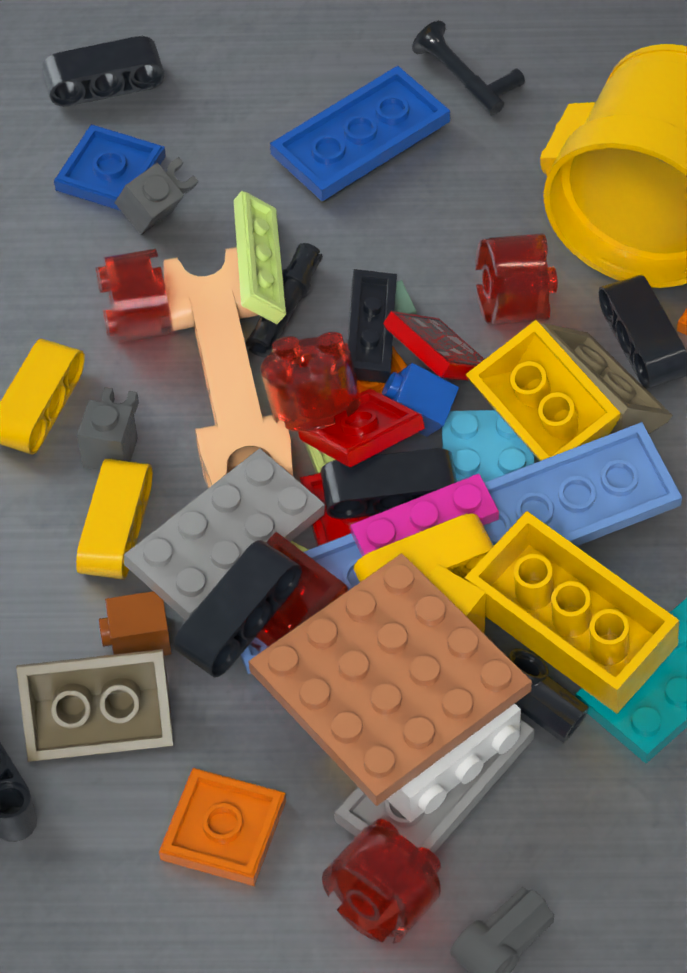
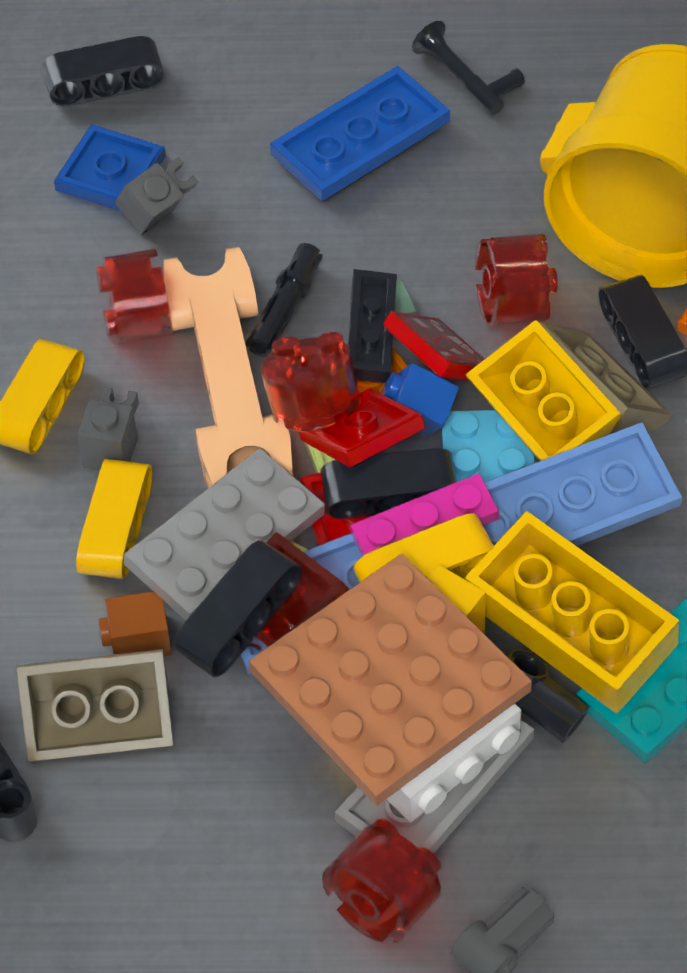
orange tile [159,768,286,886] -> none
yellowish green tile [233,191,286,324] -> none

